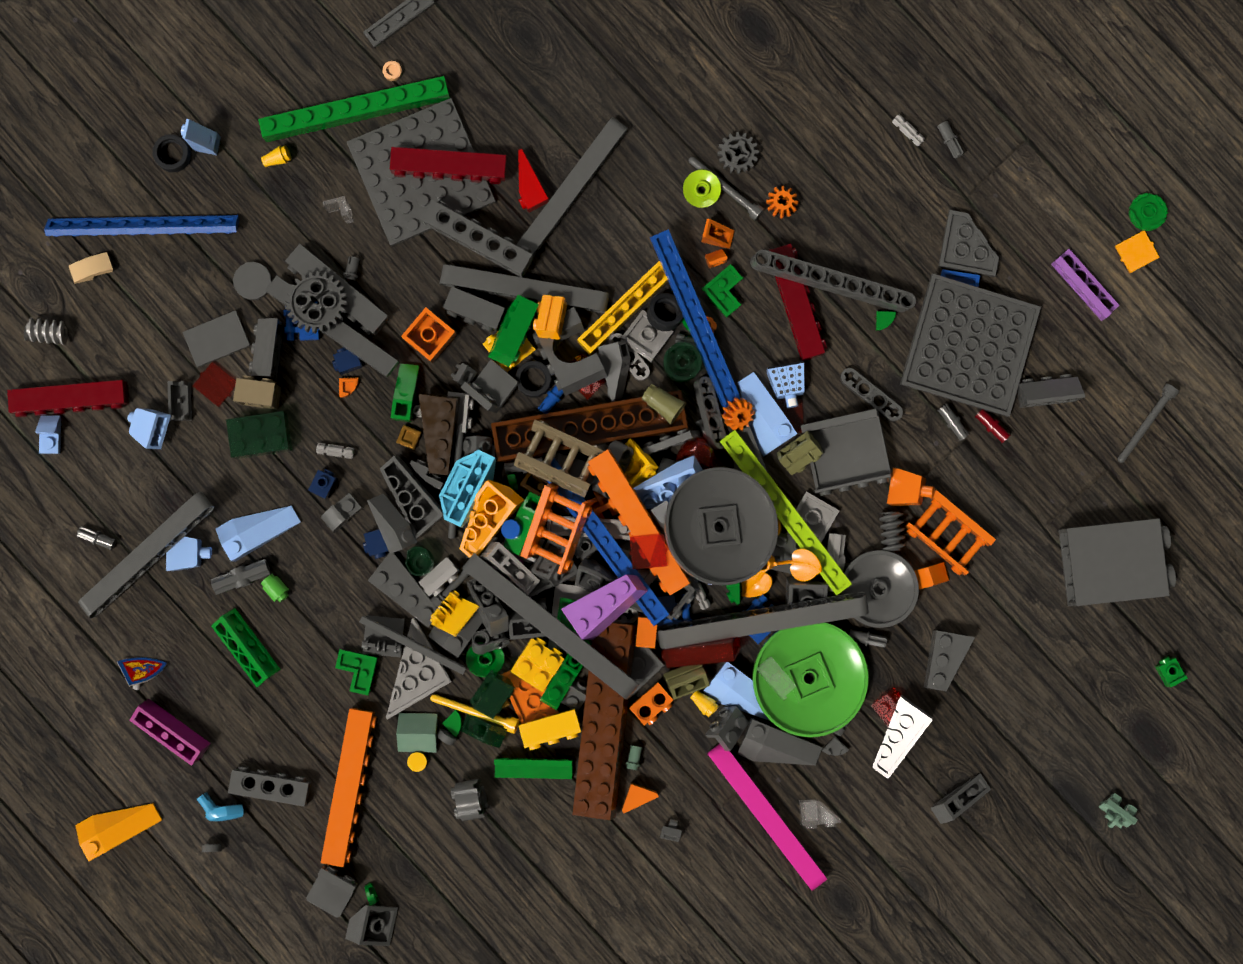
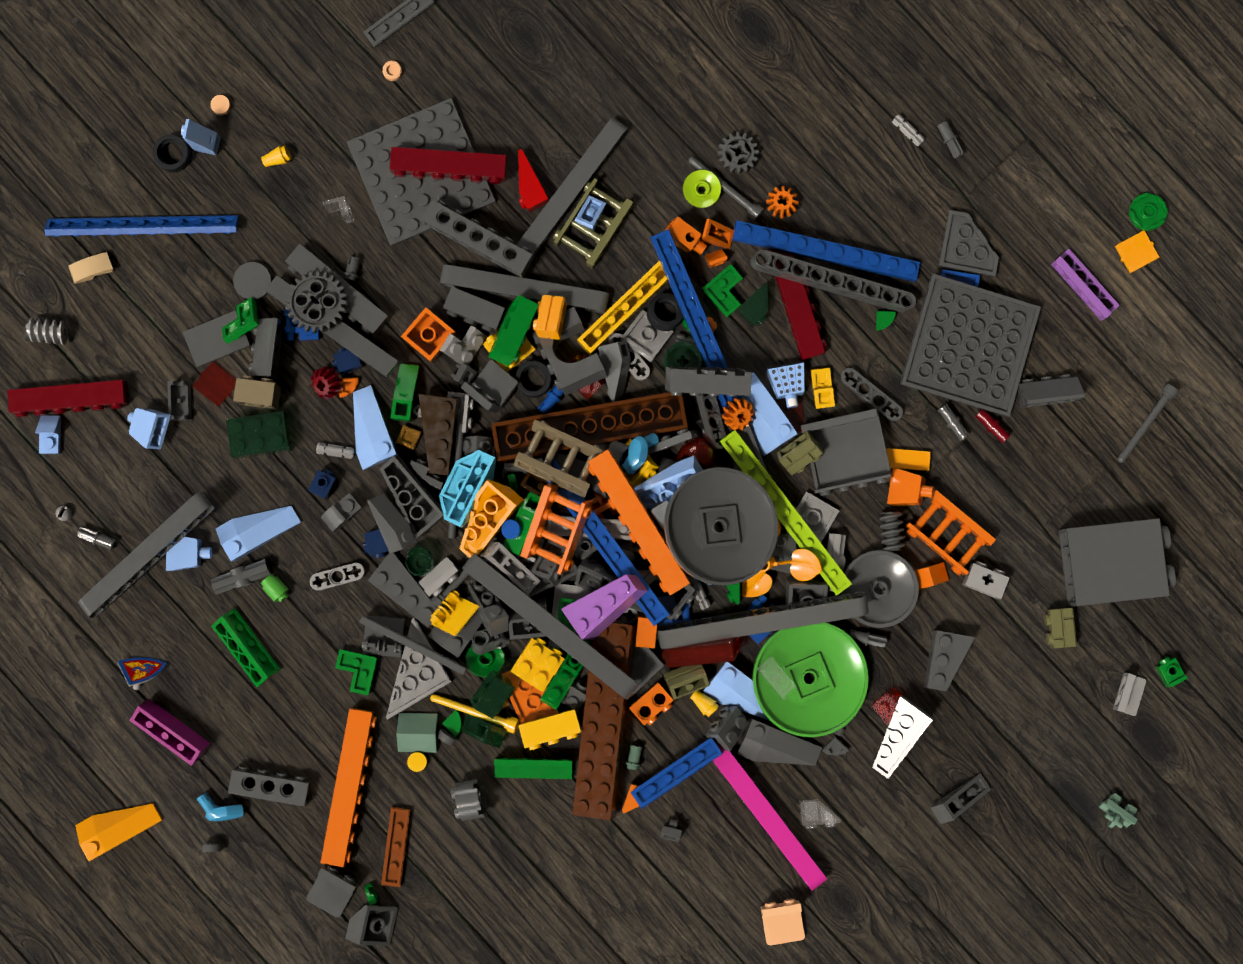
green brick [258,76,450,143] -> none
clear red piece [629,534,668,569] -> none
olive plant [641,384,686,425] -> none
none -> light grey hinge [55,506,72,521]
none -> light nougat tile [211,95,231,115]
none -> green plate [222,297,259,344]
none -> dark red gear [310,366,343,400]
none -> light grey beam [310,563,365,590]
none -> light blue wedge [353,385,399,470]
none -> dark orange tile [381,807,411,887]
none -> light grey plate [440,326,487,366]
none -> olive fence [553,178,633,269]
none -> light blue slope [575,195,606,231]
none -> dark azure arm [622,433,659,474]
none -> blue plate [631,738,722,809]
none -> orange torso [665,217,707,255]
none -> dark grey wedge [665,366,752,396]
none -> blue plate [732,220,920,282]
none -> clear green slope [737,283,768,328]
none -> light nougat bracket [760,899,805,945]
none -> yellow slope [810,367,835,409]
none -> light orange tile [886,448,931,471]
none -> light grey brick [962,561,1009,599]
none -> olive brick [1044,608,1077,648]
none -> light grey panel [1113,673,1146,716]

